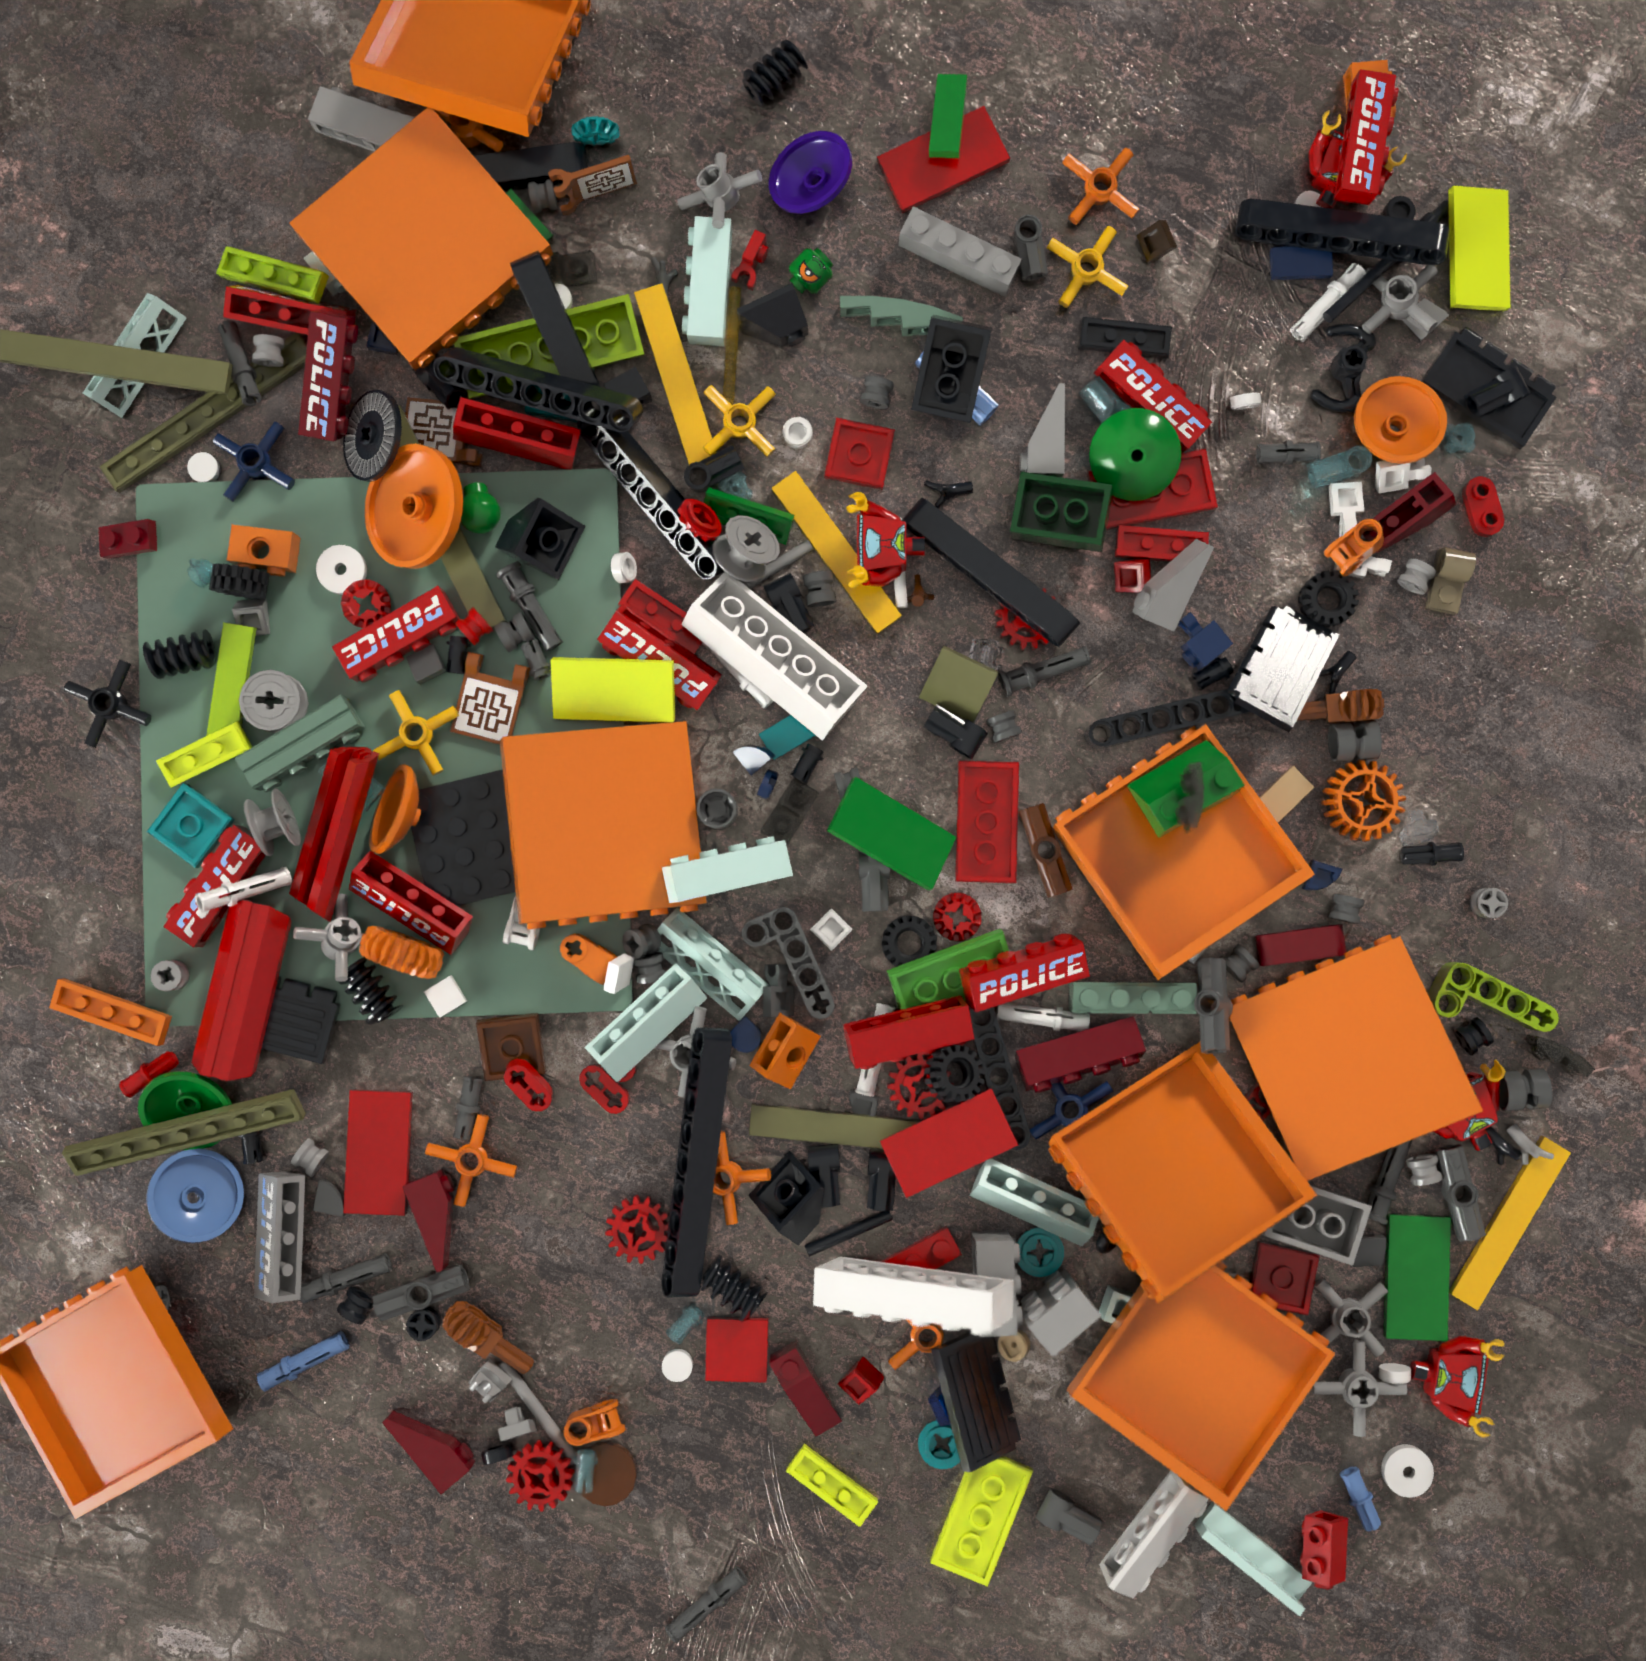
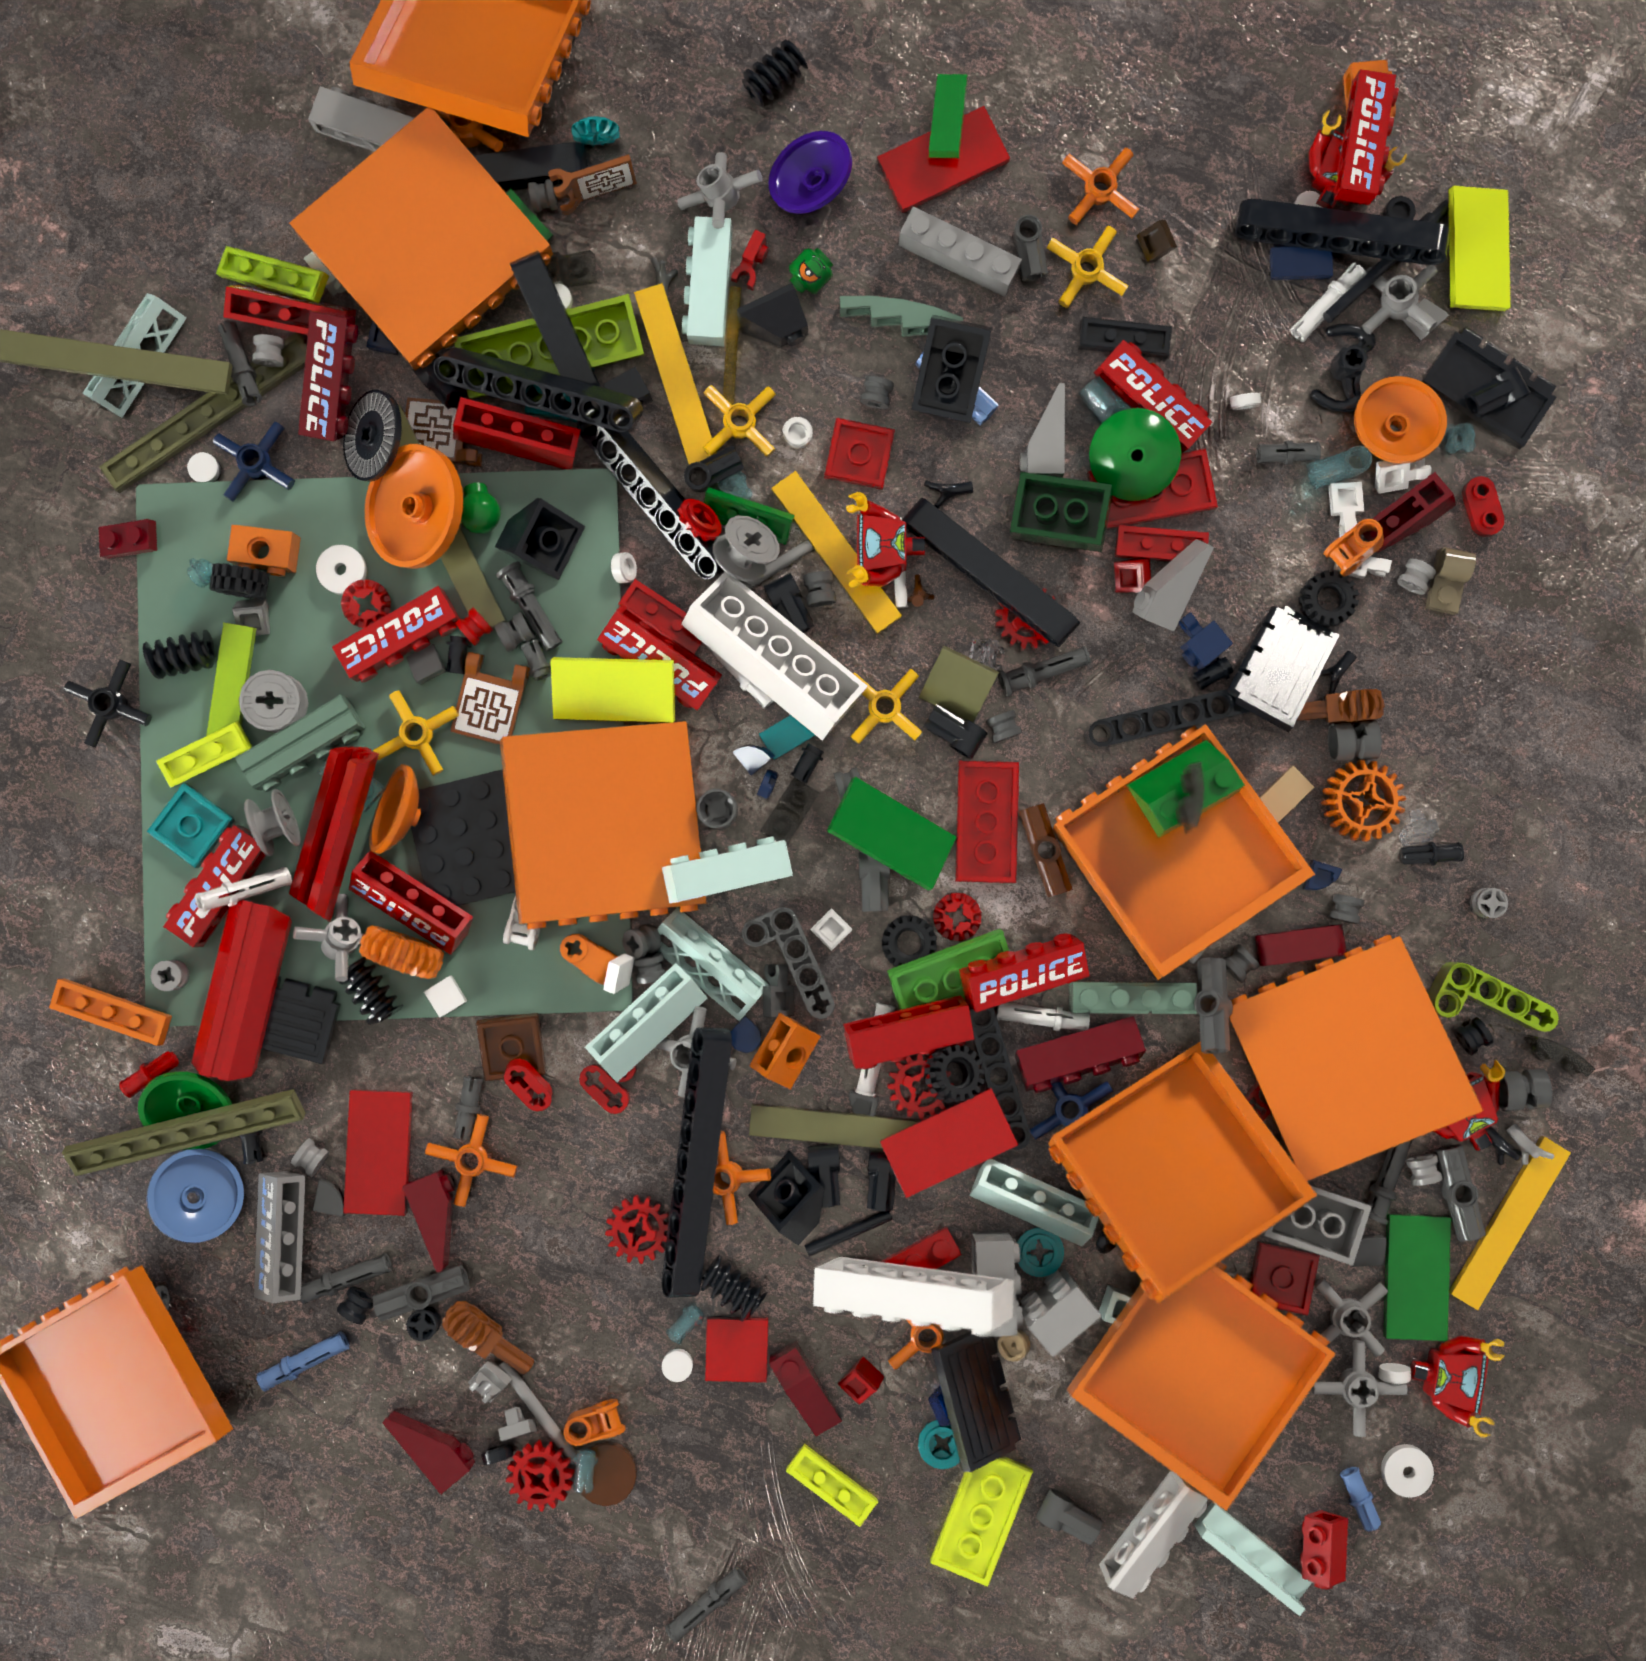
none -> yellow bar [850,668,922,744]

